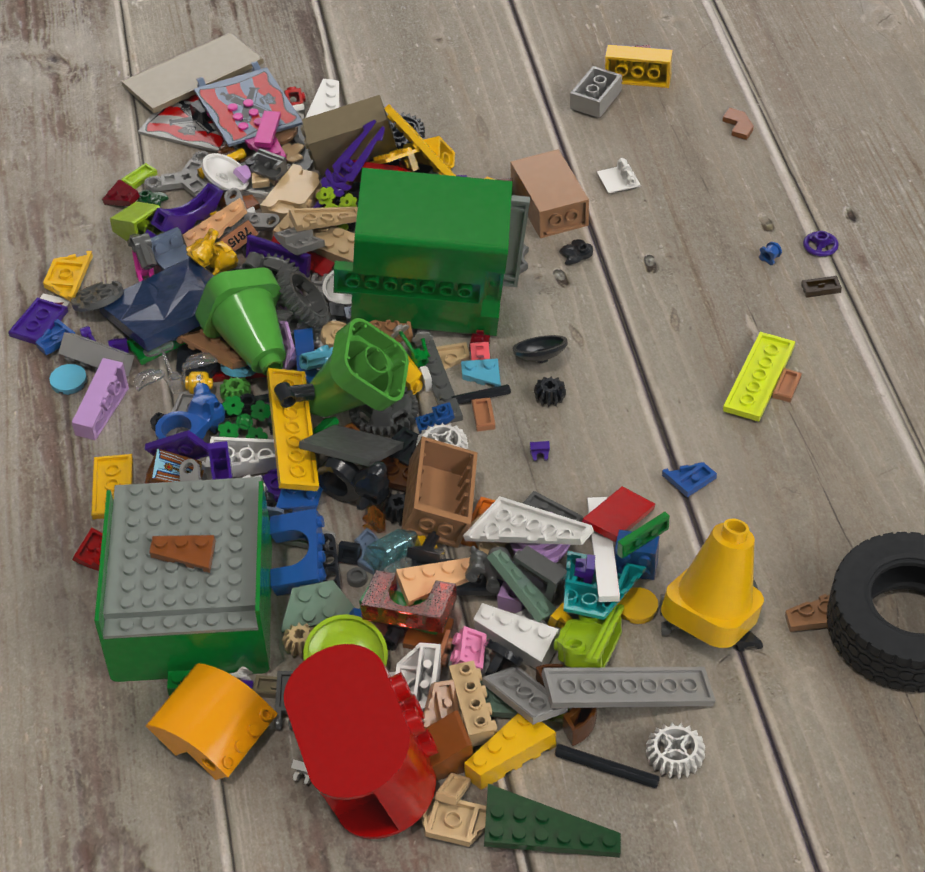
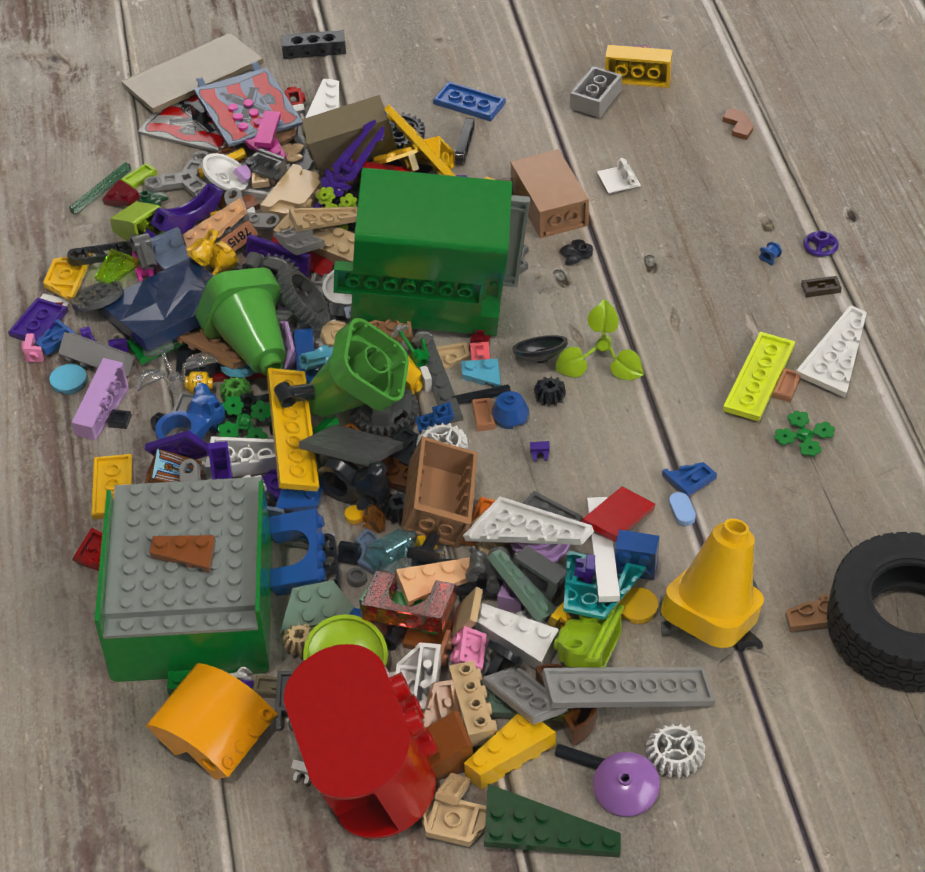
green tile [617,511,670,558] -> none
none -> bright pink bracket [21,333,44,362]
none -> black beam [67,241,133,266]
none -> clear green axle [69,162,131,215]
none -> clear neon green wing [94,249,140,284]
none -> black tile [108,409,132,429]
none -> black brick [281,30,346,59]
none -> yellow tile [344,505,365,525]
none -> blue tile [433,81,506,122]
none -> tan tile [451,587,483,638]
none -> black beam [455,118,475,165]
none -> blue cone [491,391,529,429]
none -> lime plant [555,299,644,380]
none -> medium lavender dish [593,752,660,817]
none -> light blue tile [669,492,696,526]
none -> green plant [774,410,835,457]
none -> white wing [796,305,867,398]

